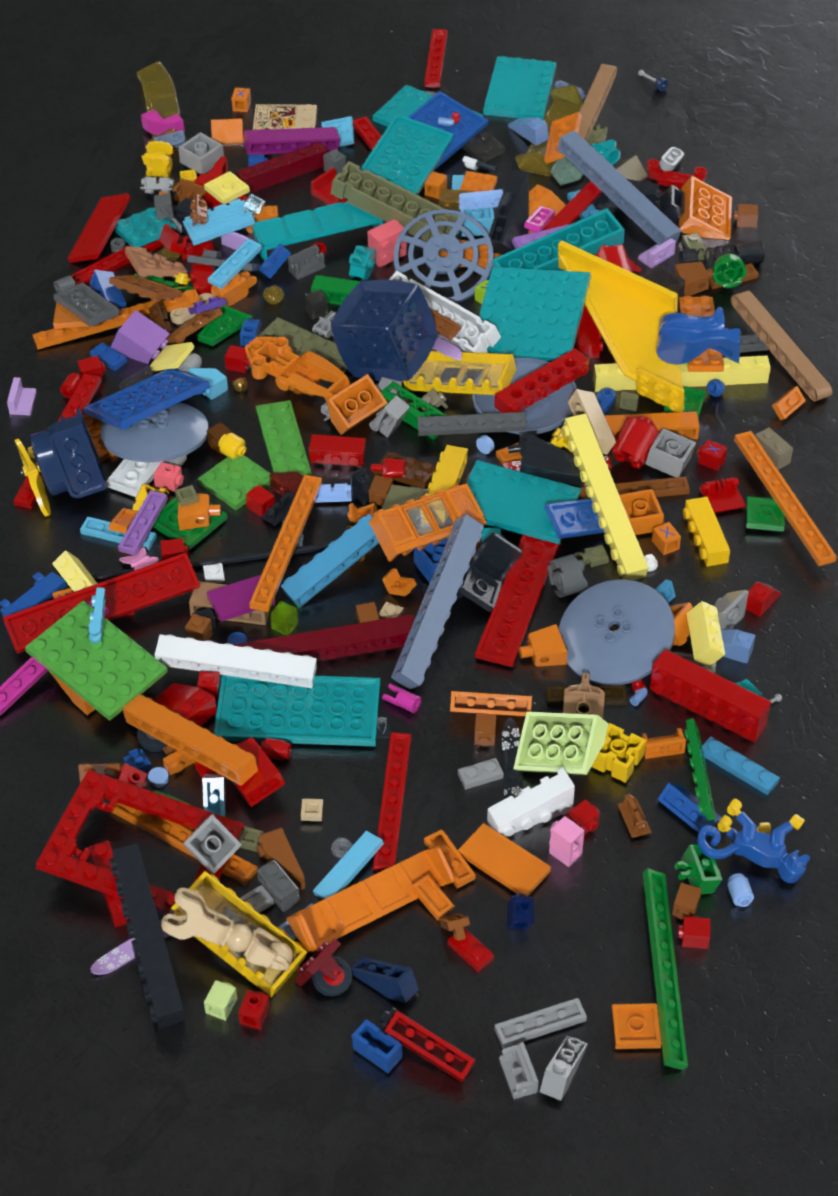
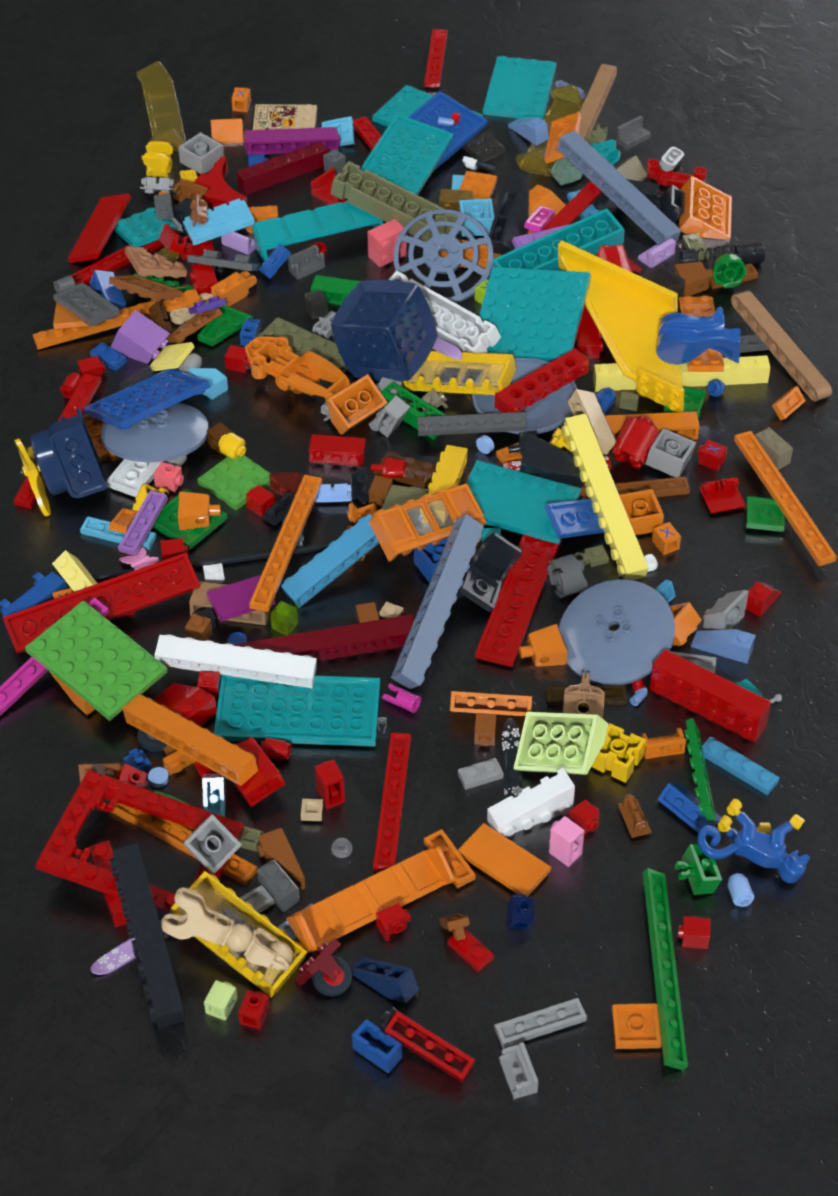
lavender panel [7,377,37,415] -> none
medium azure hinge [88,587,106,643] -> none
dark grey bush [111,238,126,253] -> none
dark pink brick [141,110,184,136] -> none
sand blue hinge [153,130,187,148] -> none
yellow plate [174,272,191,285] -> none
olive tile [175,485,199,507] -> none
light yellow plate [204,171,250,204] -> none
medium azure tile [208,238,262,289] -> none
pearl gold hinge [232,378,248,392] -> none
clear light blue plate [243,194,266,217] -> none
bright green plate [256,400,312,485] -> none
clear yellow plate [263,285,284,304] -> none
medium azure tile [313,831,384,900] -> none
teal hinge [349,245,377,281] -> none
orange bracket [382,568,417,596] -> none
orange tile [411,874,455,921] -> none
orange brick [425,171,447,199] -> none
dark orange tile [430,308,462,341] -> none
light blue hinge [459,189,503,211] -> none
light grey slope [540,1036,588,1100] -> none
dark blue hinge [638,70,668,91] -> none
dark orange brick [672,883,702,920] -> none
yellow brick [683,497,730,566] -> none
light yellow brick [686,601,725,666] -> none
dark orange brick [734,204,758,228] -> none
none -> red brick [315,760,345,809]
none -> red brick [376,903,411,941]
none -> flat silver panel [617,116,651,150]

